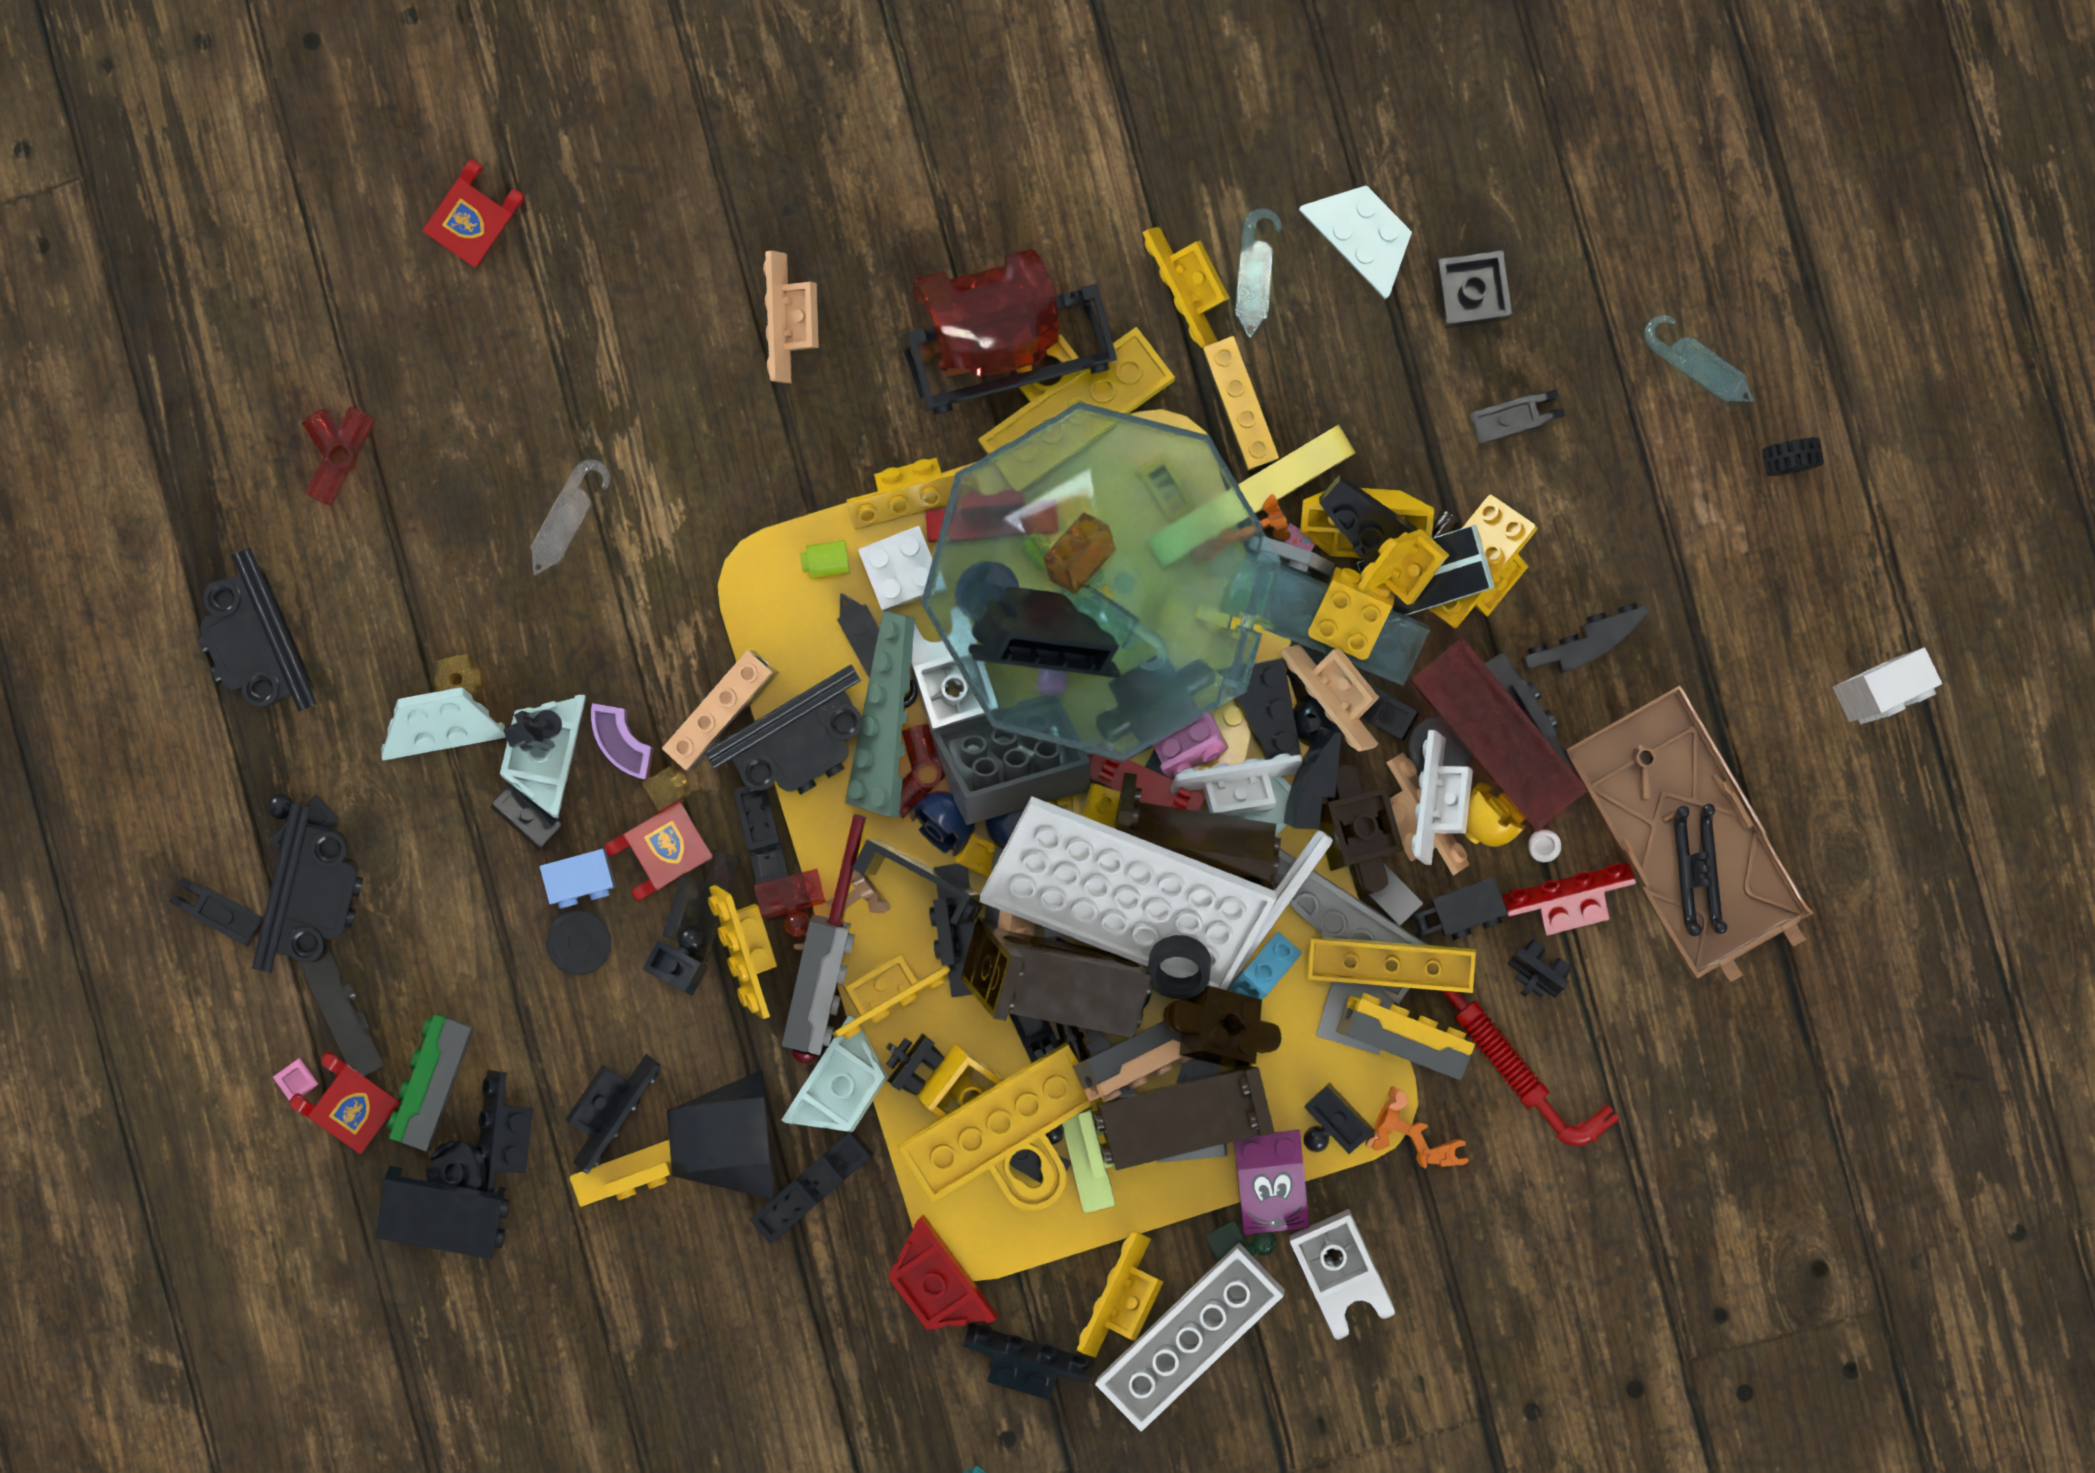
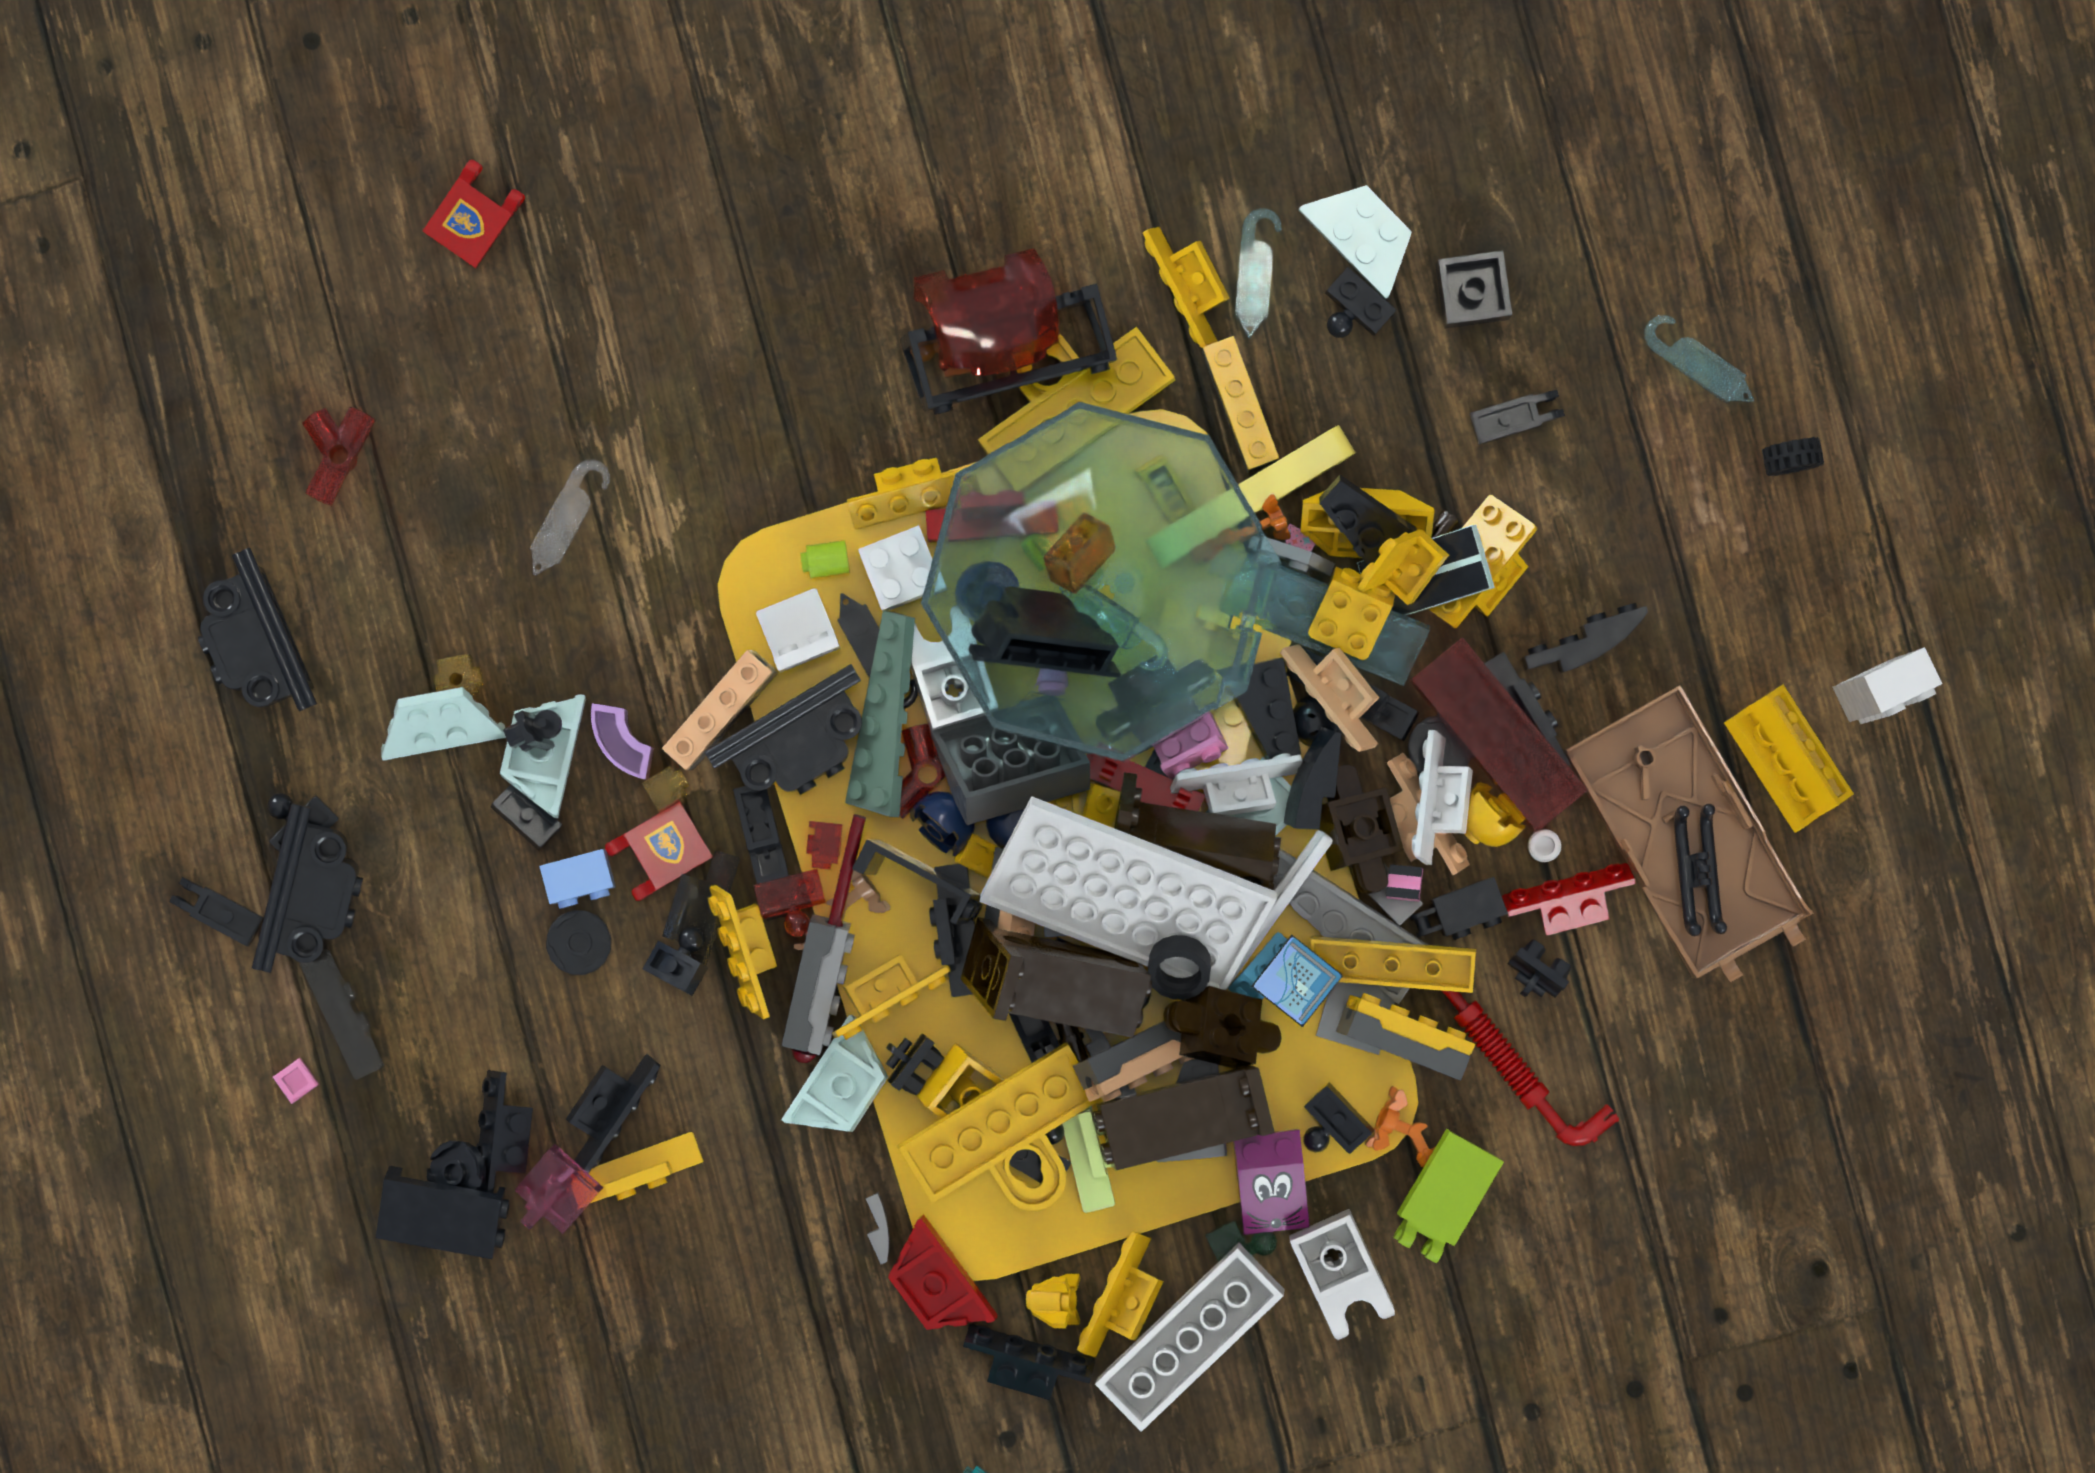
red flag [290,1051,400,1155] -> none
piece [387,1014,475,1151] -> none
black wedge [667,1070,773,1200] -> none
black slope [749,1131,874,1244] -> none
light nougat bracket [763,251,819,384] -> none
none -> clear pink bracket [515,1144,604,1234]
none -> white bracket [756,588,841,673]
none -> clear red brick [806,821,843,870]
none -> light grey slope [866,1192,890,1264]
none -> yellow brick [1026,1274,1081,1329]
none -> piece [1251,934,1343,1027]
none -> black plate [1325,267,1397,338]
none -> tile [1386,864,1423,902]
none -> lime tile [1393,1128,1504,1263]
none -> yellow slope [1724,684,1854,833]

